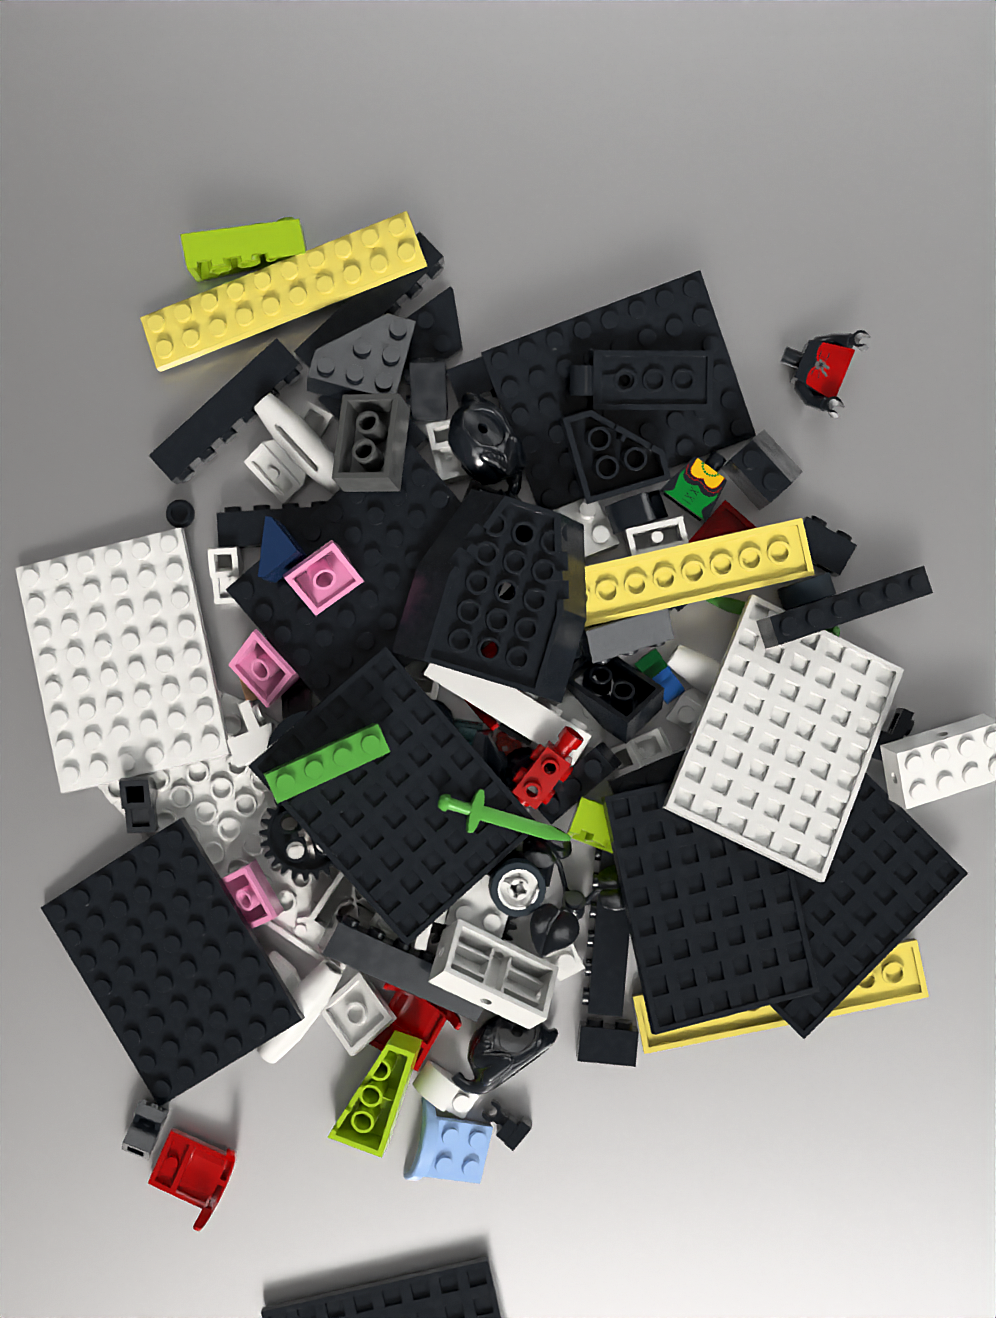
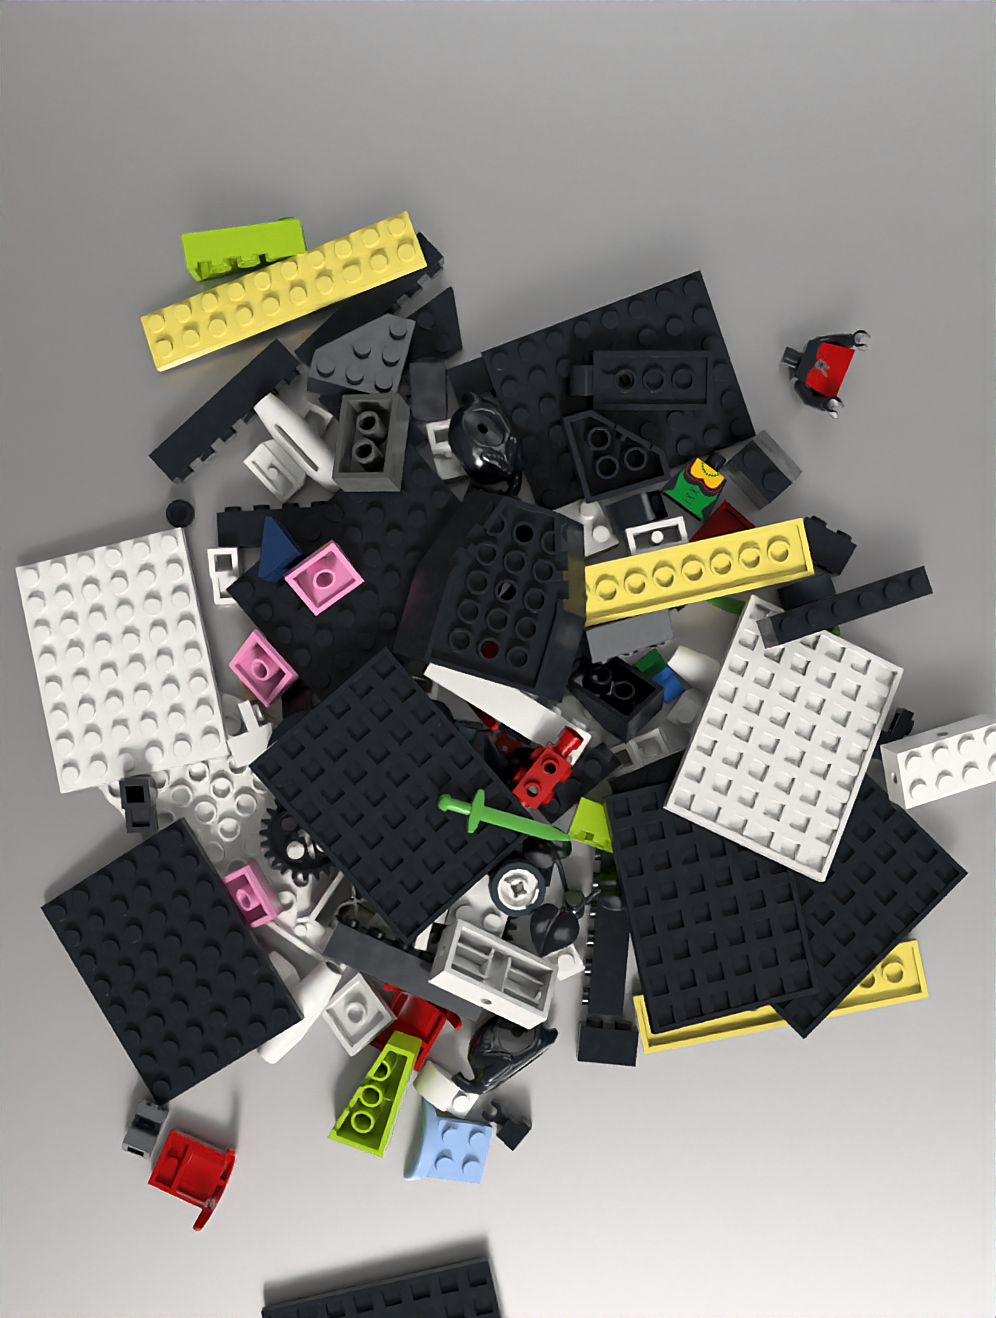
bright green brick [263,723,390,804] -> none

